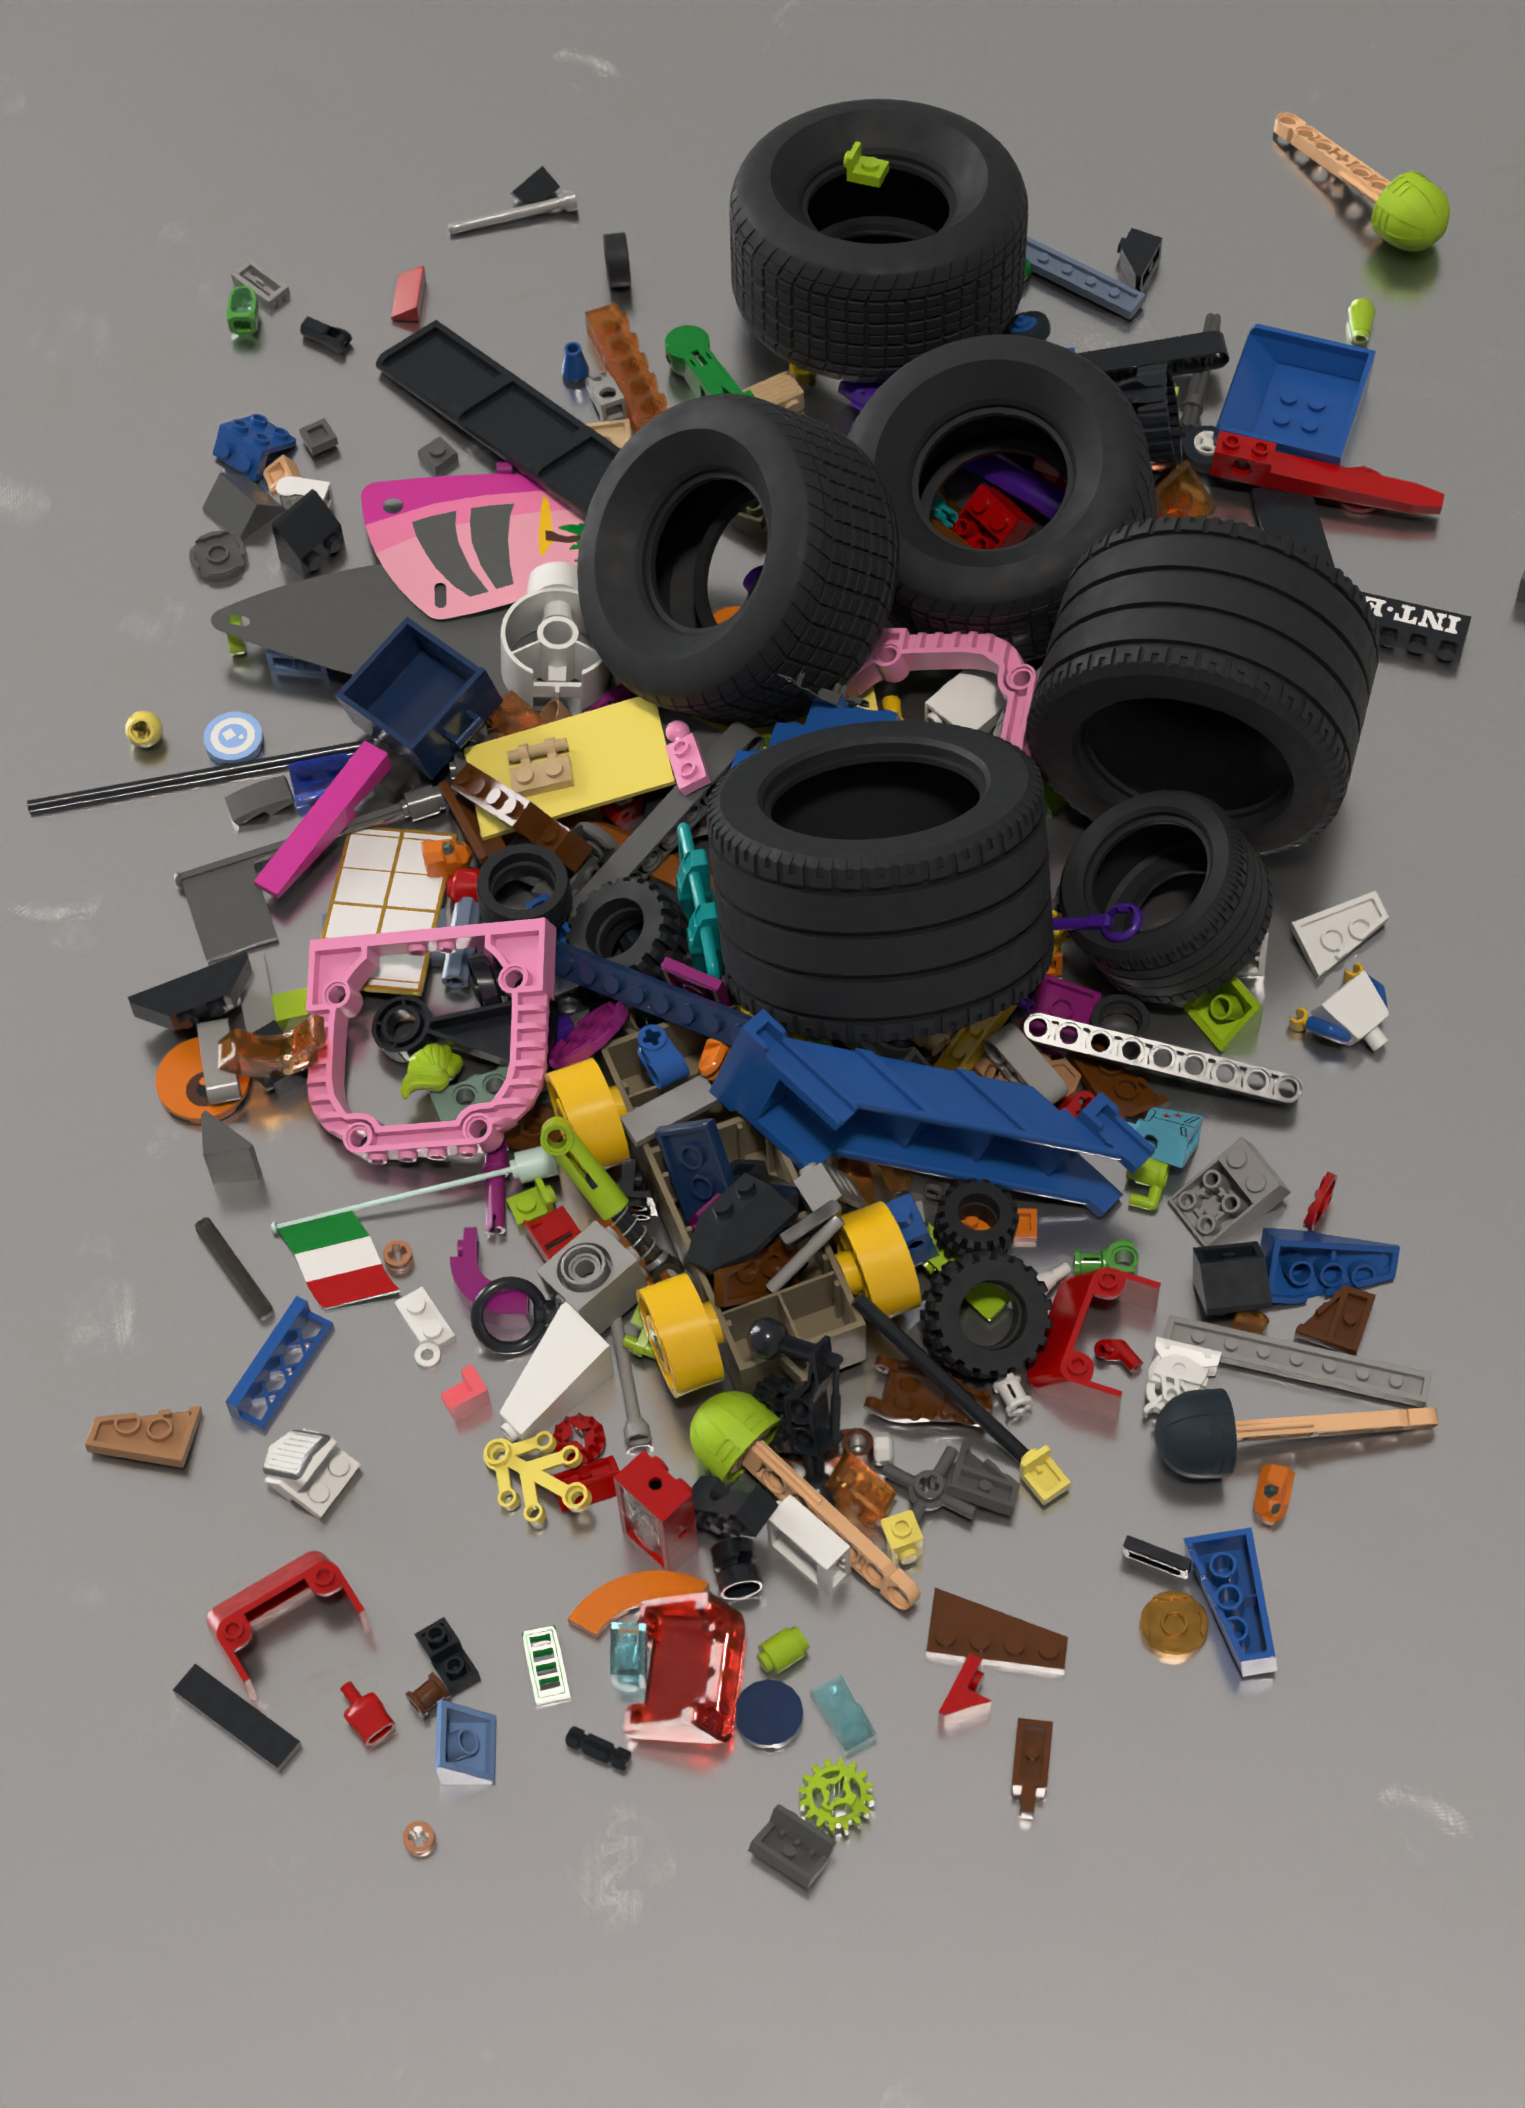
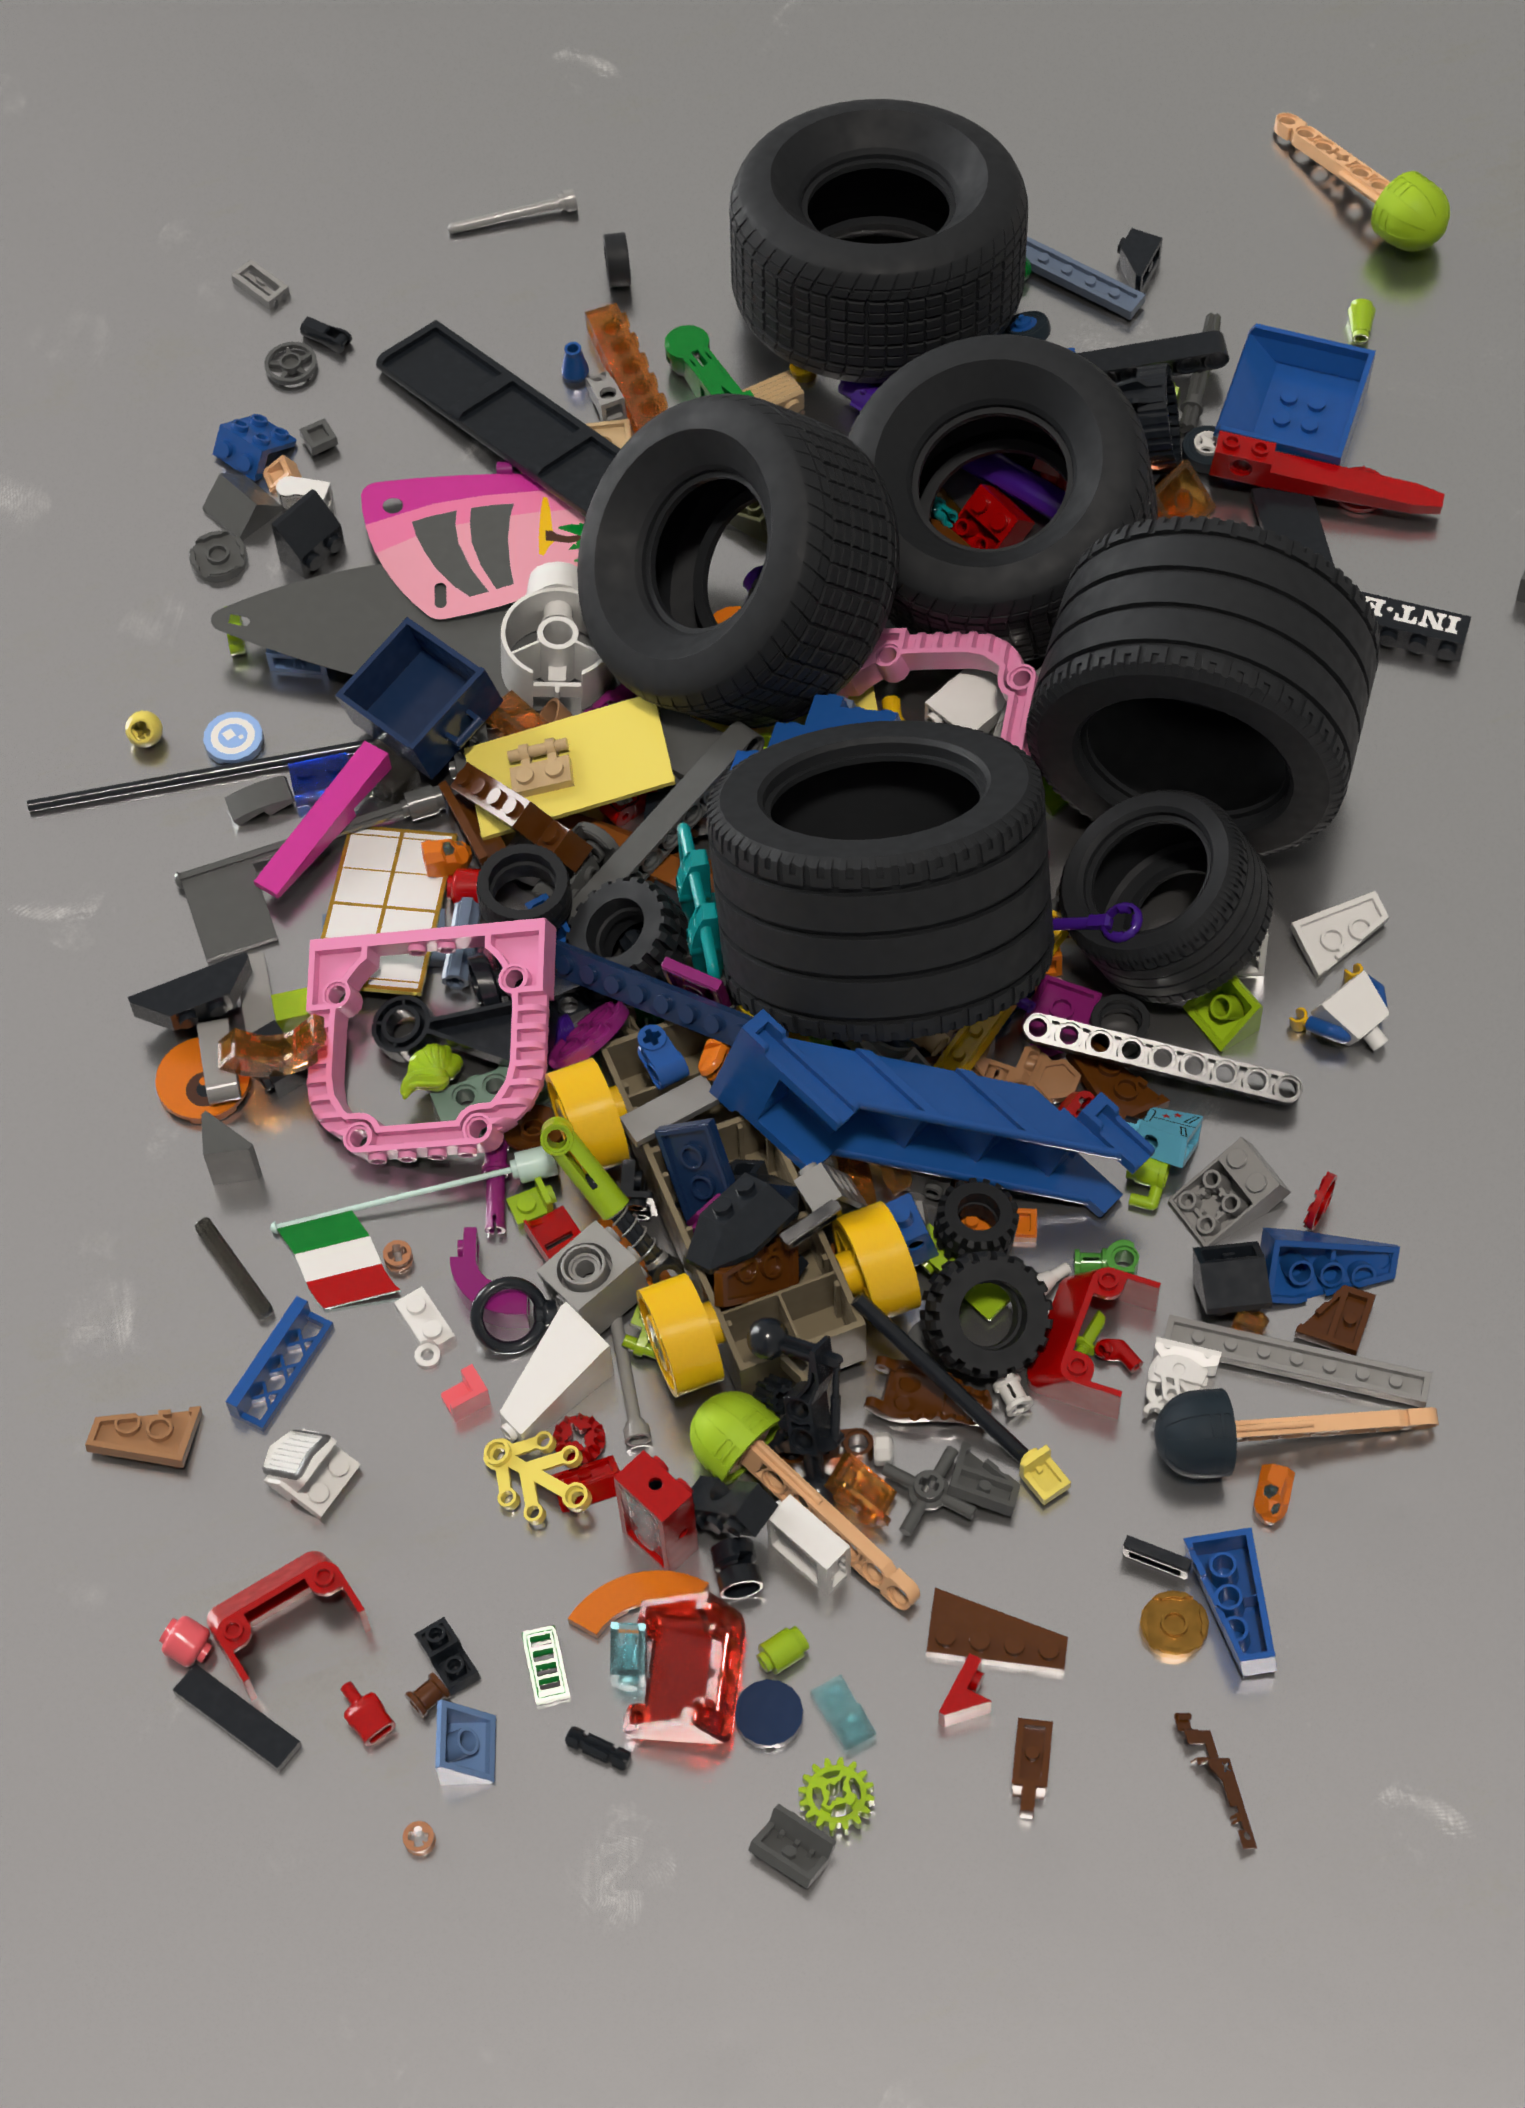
bright green rock [227,286,259,336] -> none
slope [391,266,426,321] -> none
dark grey plate [418,436,459,475] -> none
black brick [510,166,560,203] -> none
bright pink plate [665,720,712,796] -> none
light grey bar [766,1214,845,1293] -> none
dark grey piece [778,671,869,708] -> none
lime bracket [843,141,889,188] -> none
light yellow bracket [881,1510,924,1565] -> none
light grey beam [983,1023,1068,1105] -> none
none -> coral head [159,1616,213,1667]
none -> dark grey wheel [264,342,317,386]
none -> lime piece [1075,1310,1105,1356]
none -> reddish brown piece [1174,1713,1257,1849]

